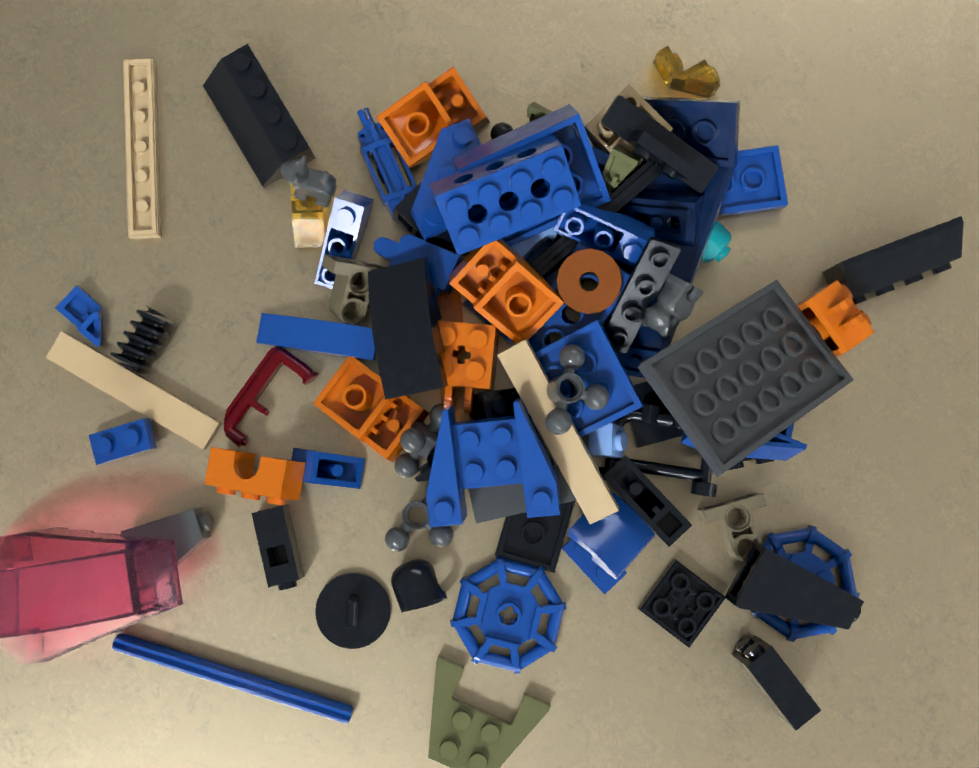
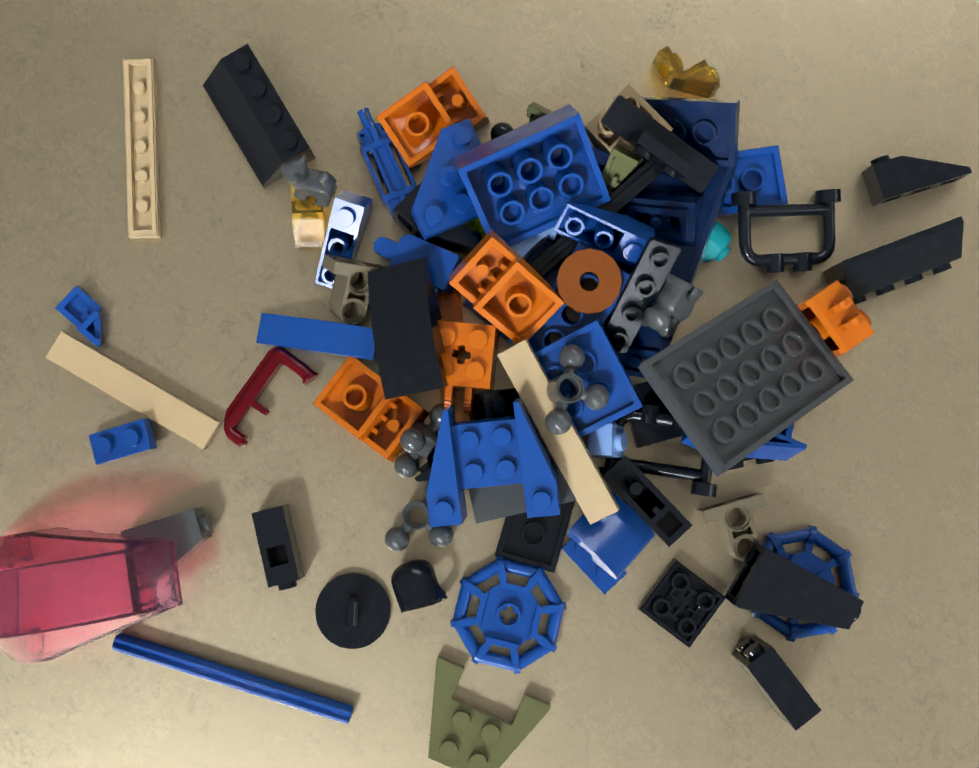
black piece [110,305,176,374] -> none
orange arch [204,447,306,505] -> none
blue slope [291,448,365,489] -> none
blue brick [429,134,582,256] -> none
none -> black bar [731,189,841,273]
none -> black slope [862,155,972,206]

